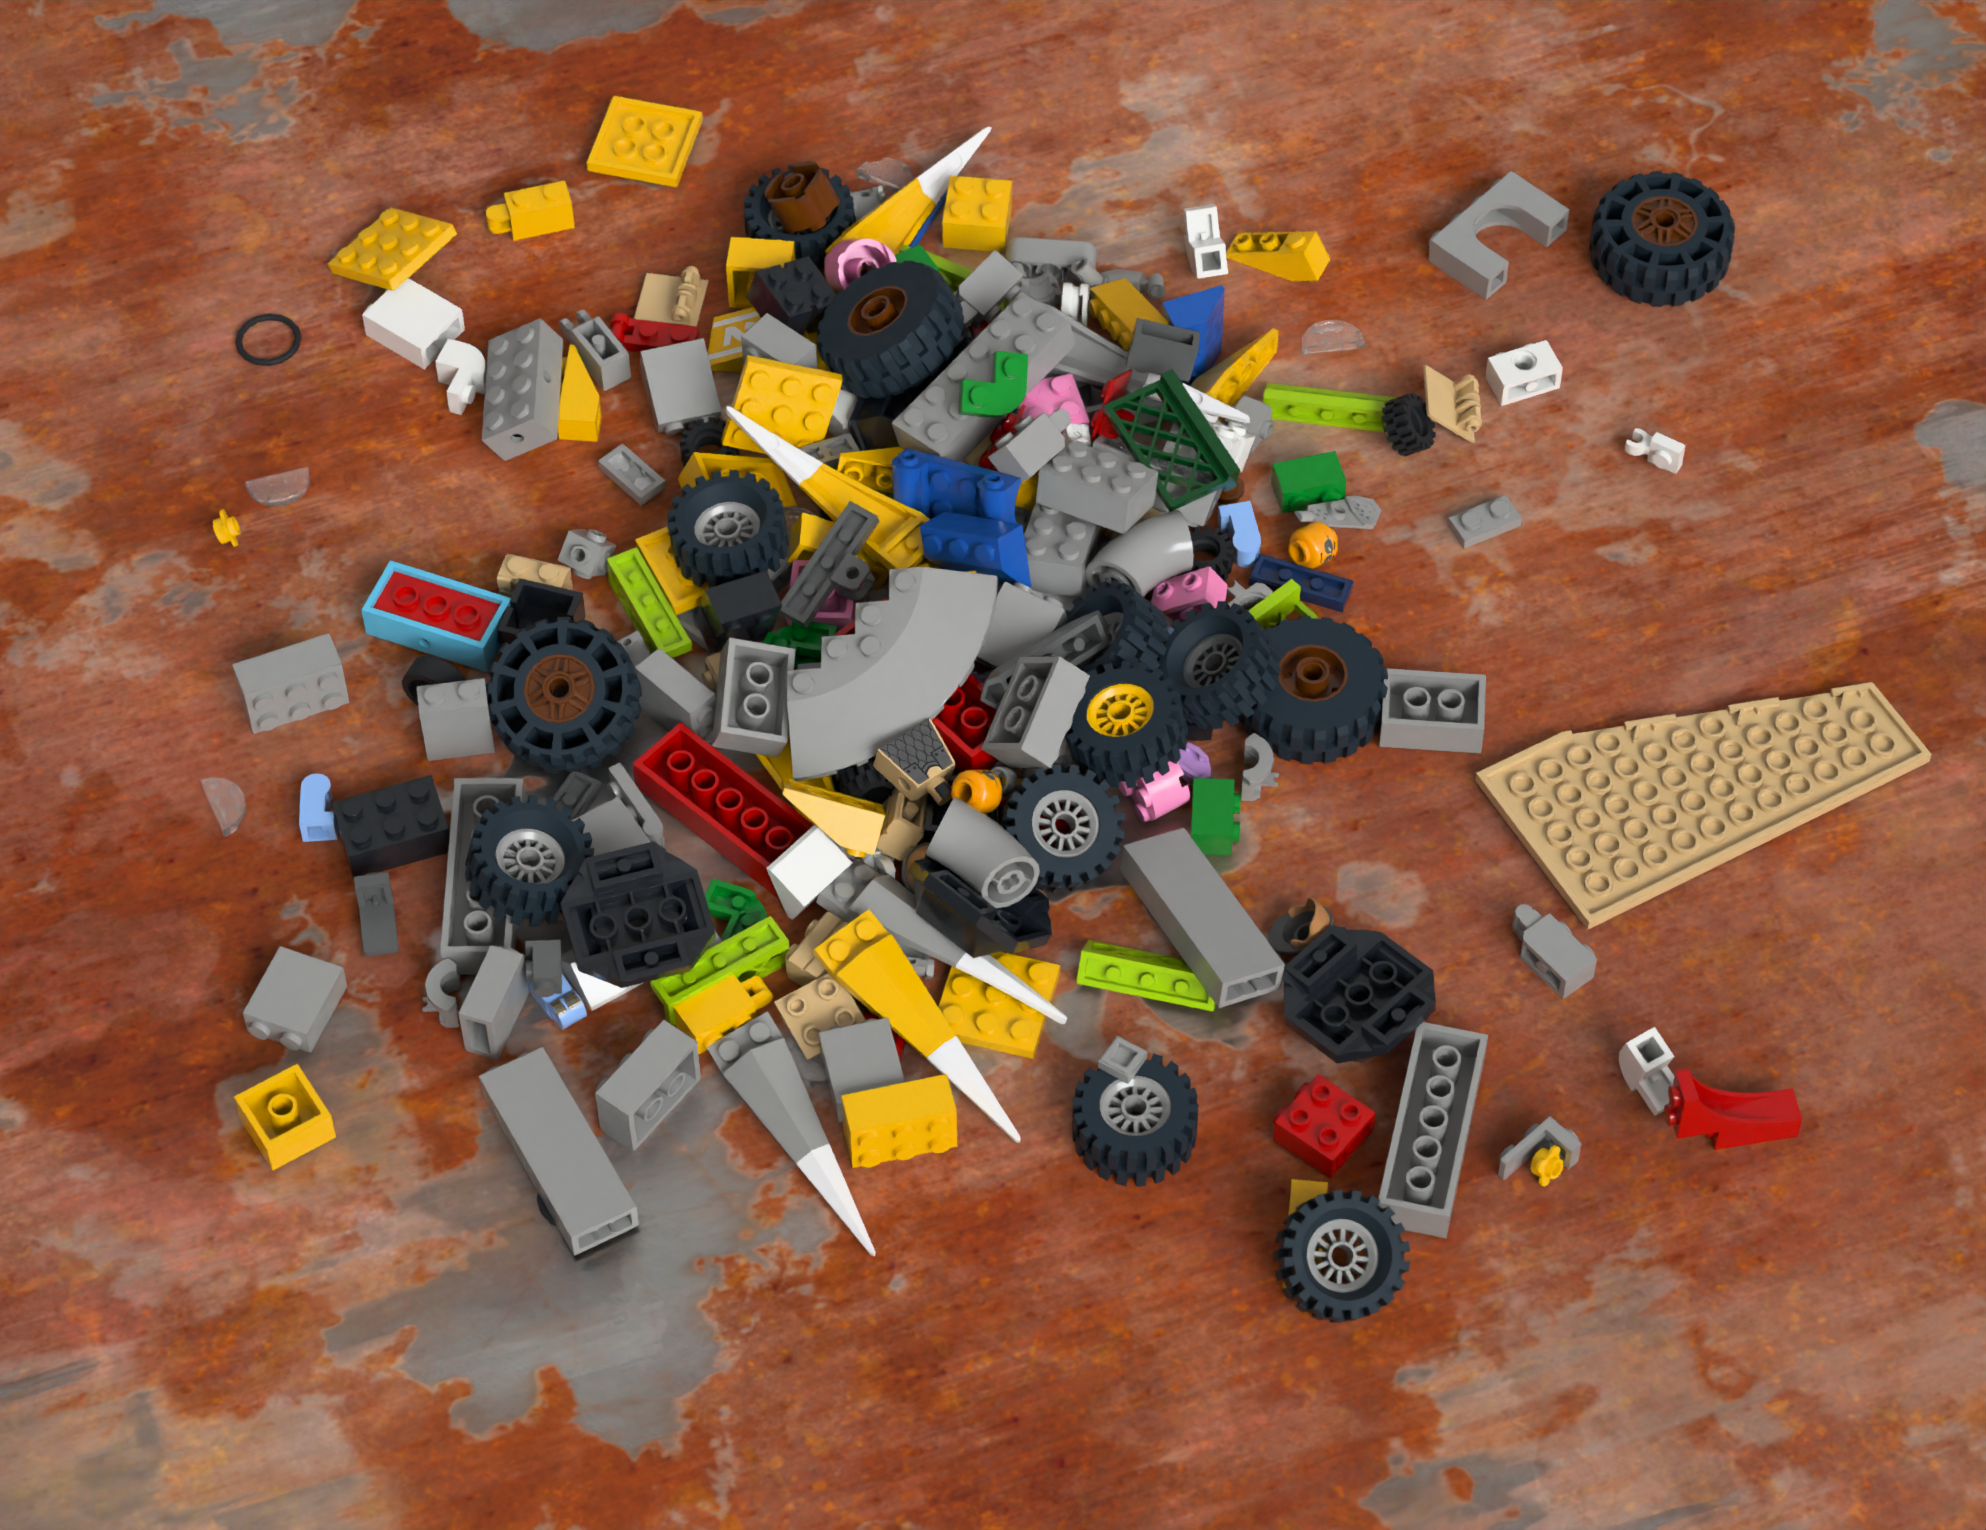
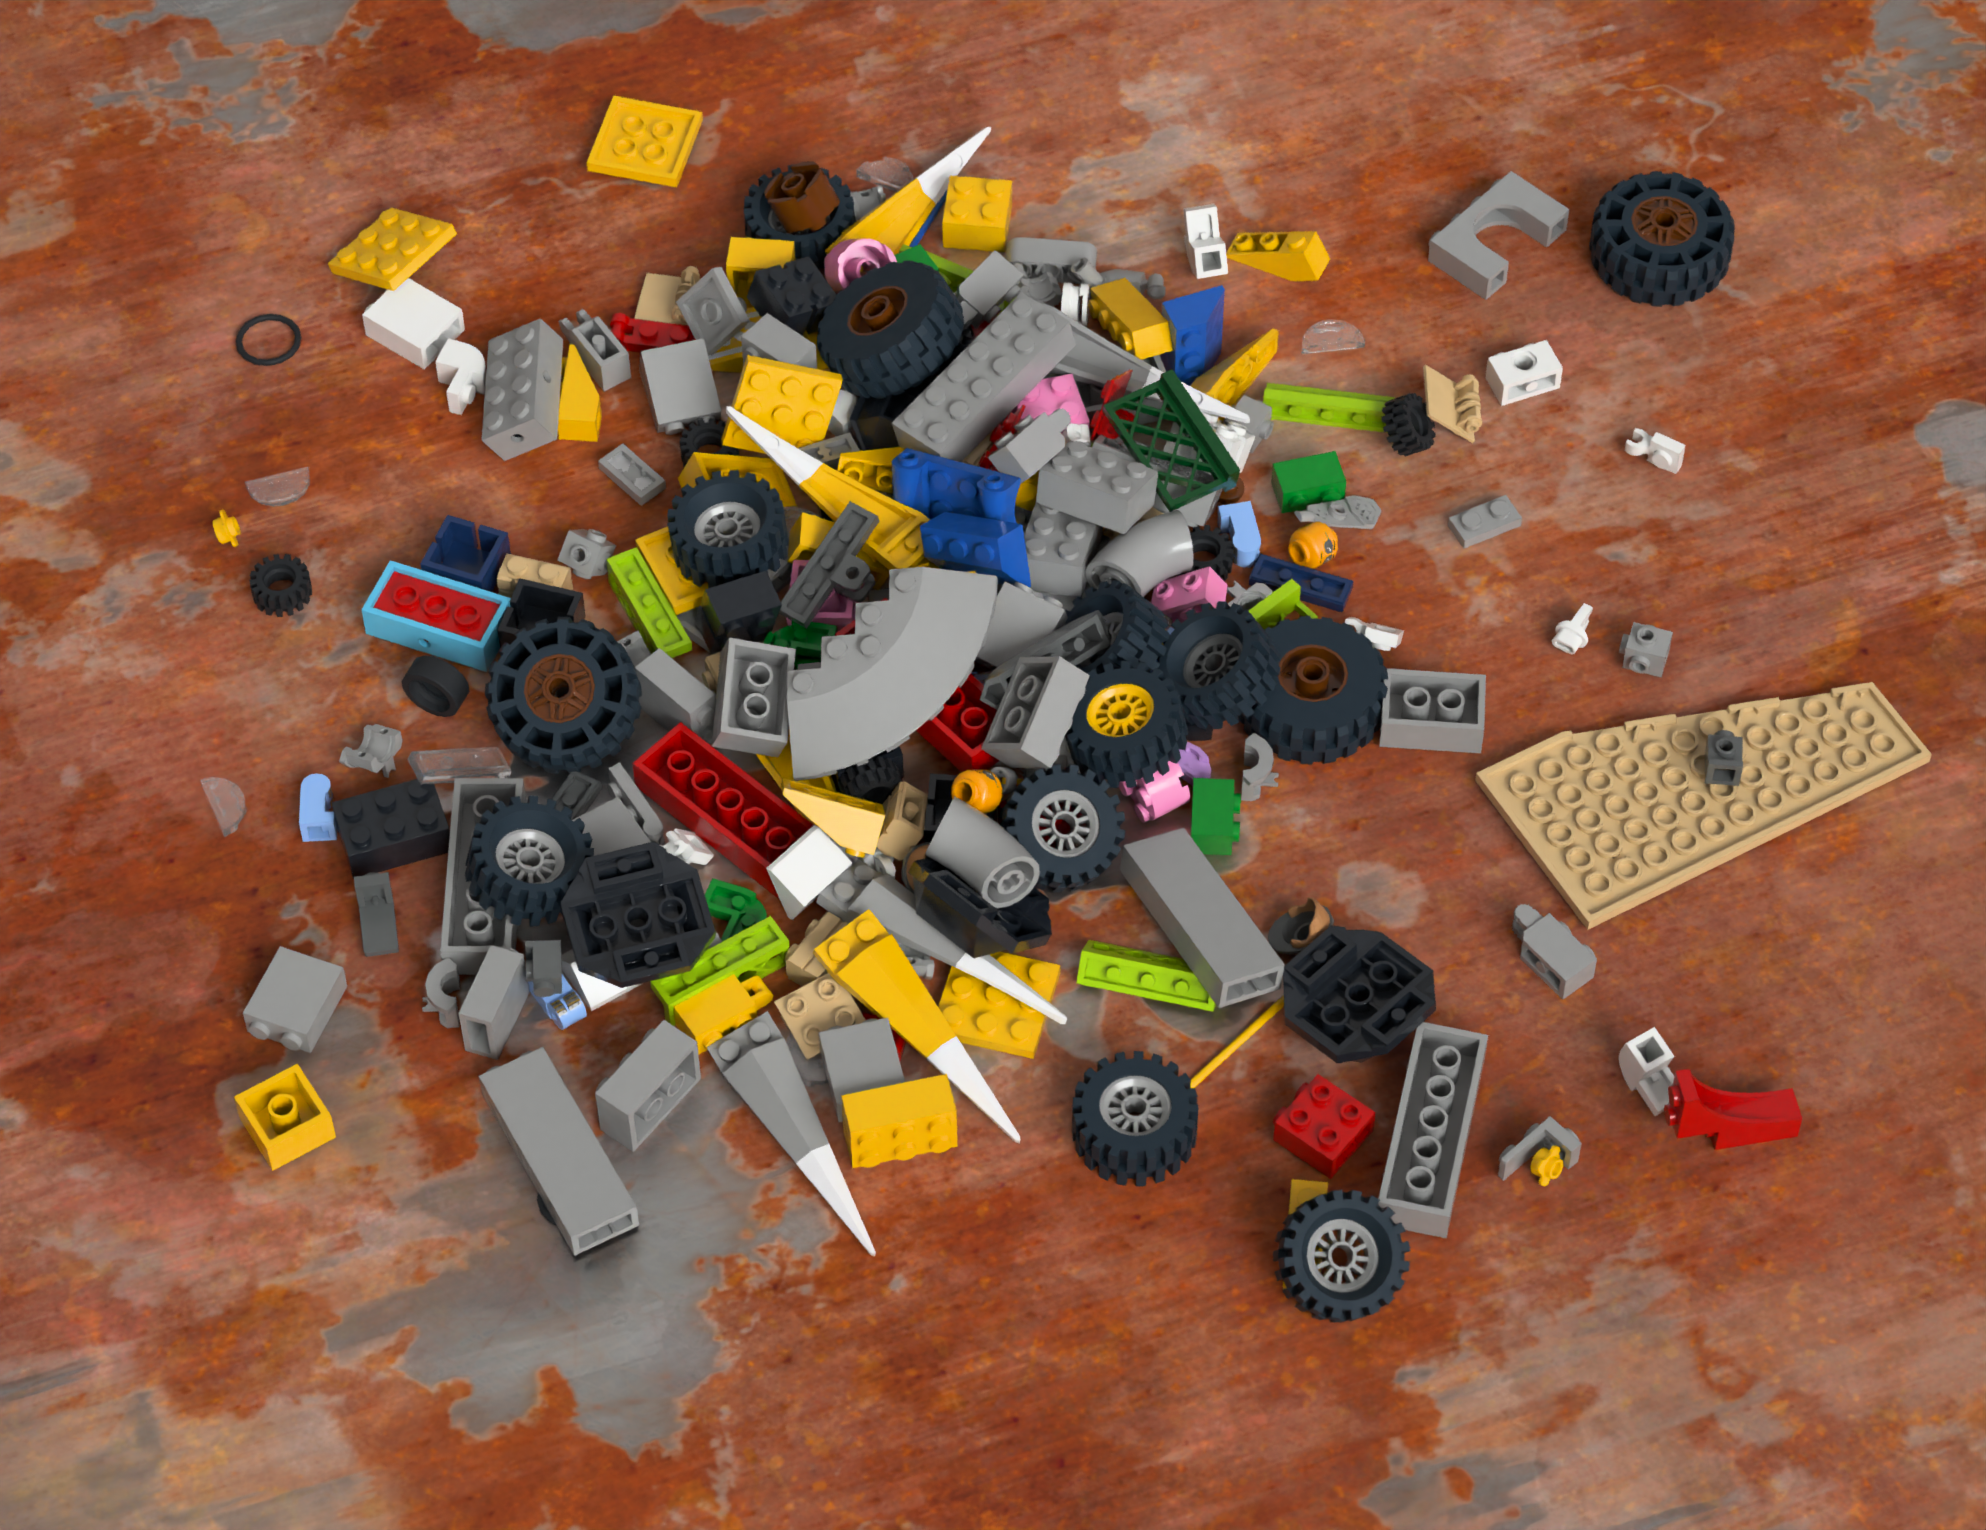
light grey brick [232,633,350,734] -> none
light grey brick [417,678,495,761] -> none
yellow brick [486,180,575,241] -> none
torso [873,718,955,806] -> none
green plate [958,351,1028,418] -> none
light grey tile [1098,1035,1147,1084] -> none
dark grey piece [1126,318,1200,382] -> none
none -> black tyre [249,554,312,617]
none -> light grey piece [339,724,402,778]
none -> clear tile [407,747,512,784]
none -> dark blue piece [420,515,511,592]
none -> white plate [660,828,714,865]
none -> light grey tile [676,267,750,355]
none -> yellow axle [1190,995,1284,1089]
none -> white plate [1345,617,1404,651]
none -> white piece [1552,603,1593,654]
none -> light grey brick [1619,622,1673,677]
none -> dark grey brick [1705,730,1743,786]

